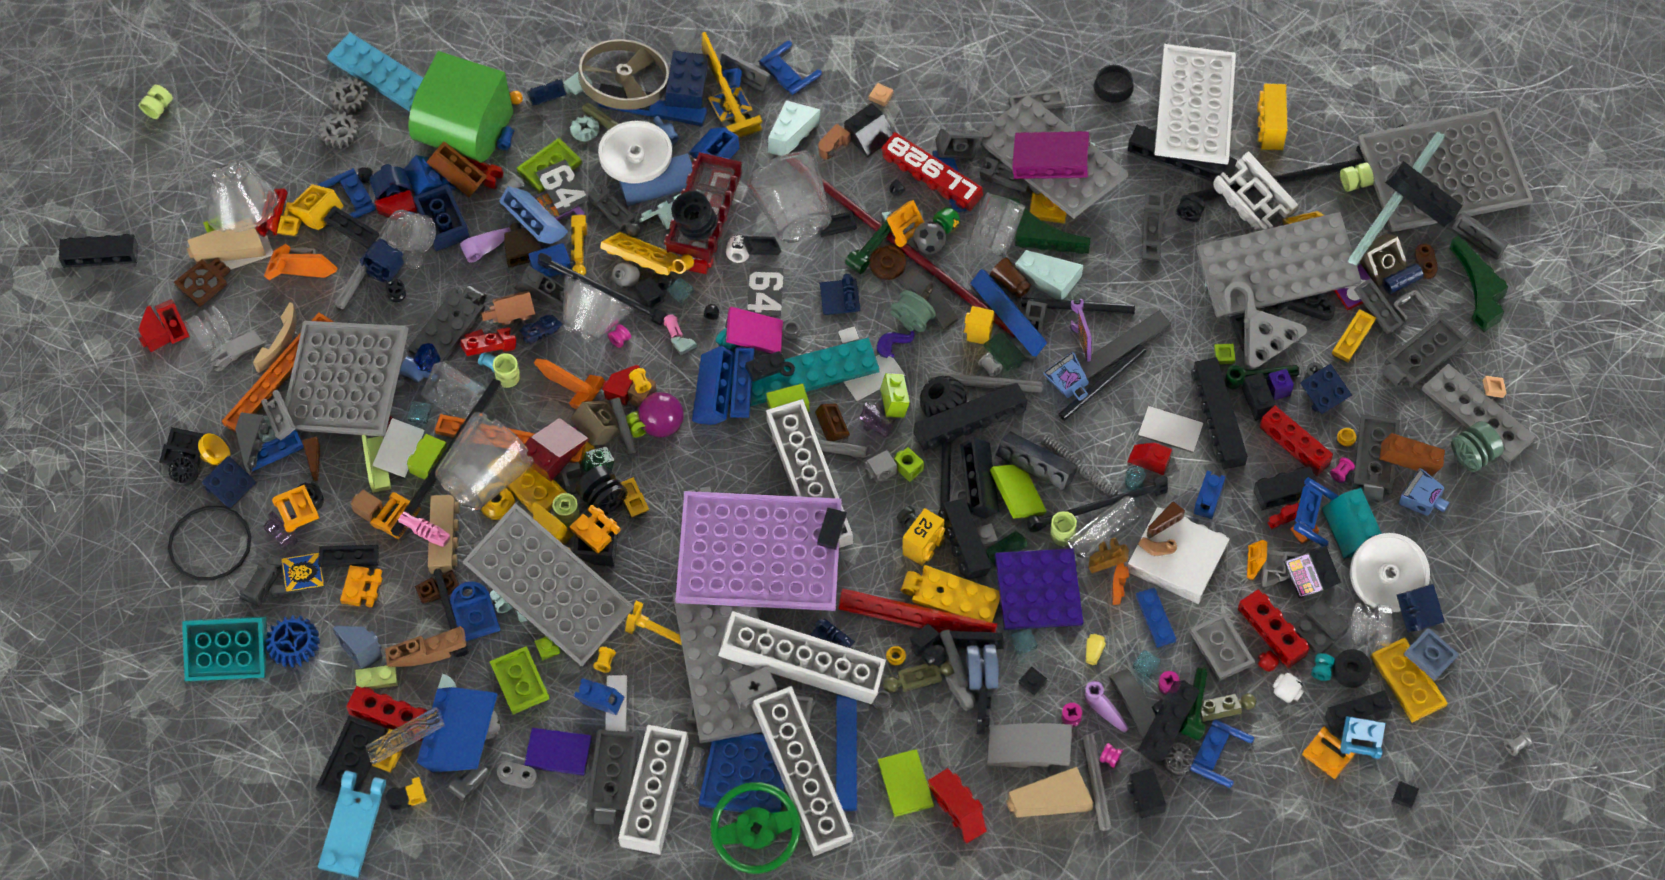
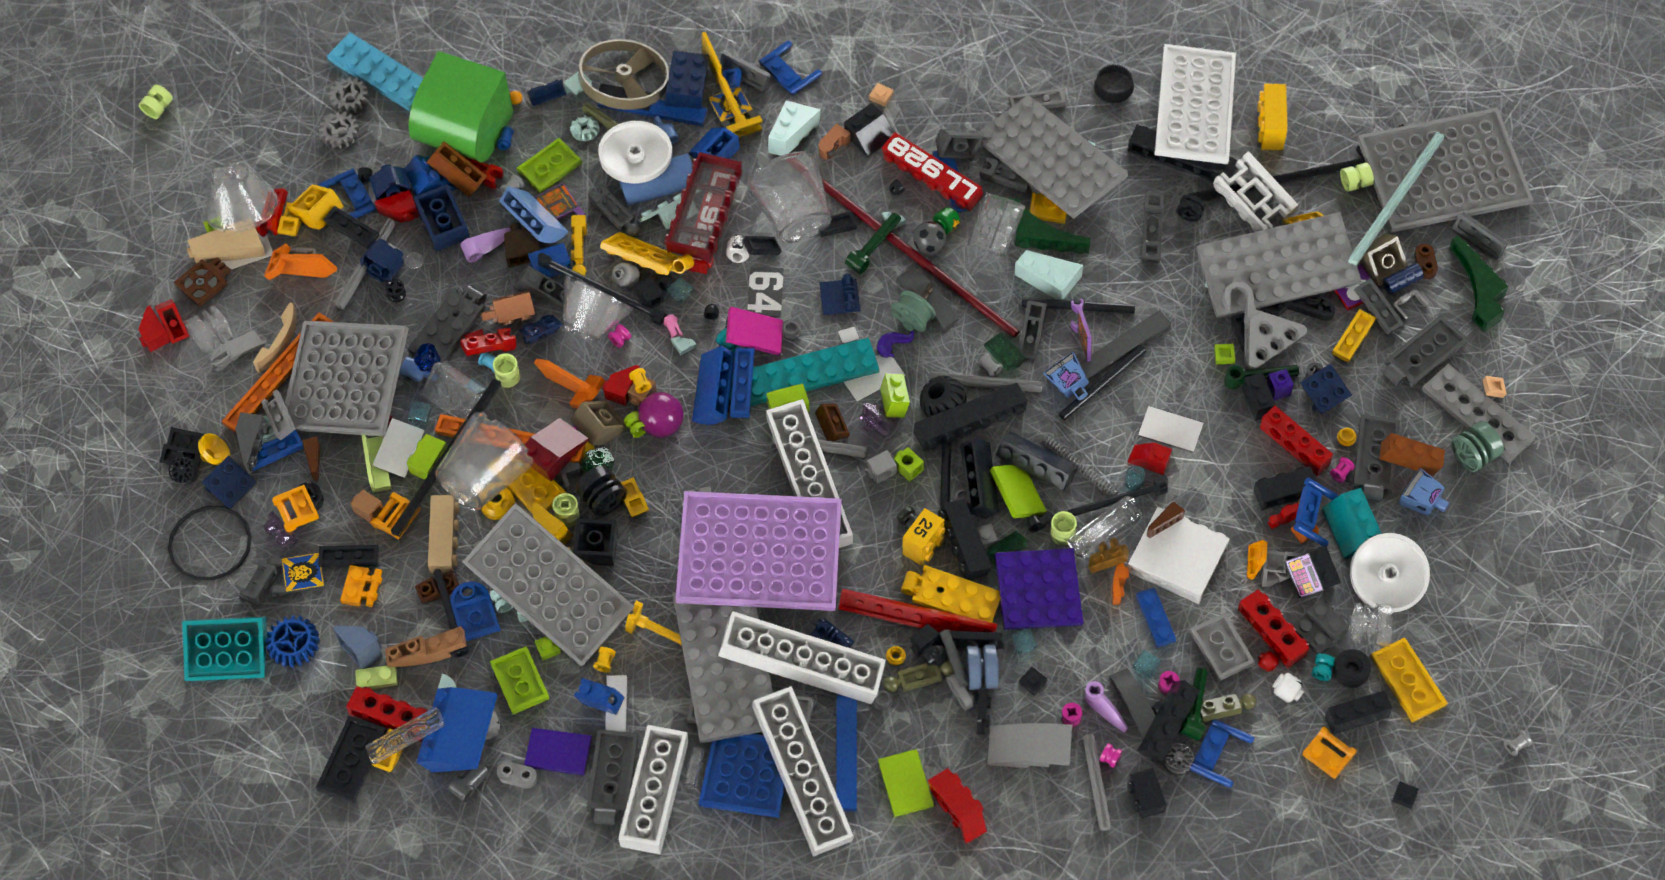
black brick [59,234,138,268] -> none
medium azure hinge [318,771,386,878] -> none
clear wheel [385,210,436,253] -> none
leg [386,777,427,810] -> none
bright pink hinge [398,511,450,547] -> none
sticker [536,159,589,214] -> none
light orange plate [569,505,621,553] -> none
dark grey piece [610,398,637,455] -> none
black wheel [671,191,718,241] -> none
green piece [710,782,800,874] -> none
light grey brick [730,666,777,710] -> none
black hinge [745,351,795,382] -> none
black tile [817,507,847,550] -> none
reddish brown tile [869,245,906,280] -> none
light orange plate [886,200,924,247] -> none
yellow brick [964,306,994,346] -> none
blue tile [970,269,1047,357] -> none
reddish brown plant [990,257,1032,298] -> none
tan slope [1006,767,1093,817] -> none
magenta panel [1012,131,1090,179] -> none
light yellow cone [1085,634,1106,665] -> none
medium nougat arm [1138,537,1177,556] -> none
black brick [1191,357,1248,470] -> none
blue brick [1194,471,1226,519] -> none
dark azure plate [1340,716,1386,759] -> none
black brick [1385,161,1463,227] -> none
dark blue hinge [1396,584,1445,633] -> none
sand blue plate [1404,628,1459,681] -> none

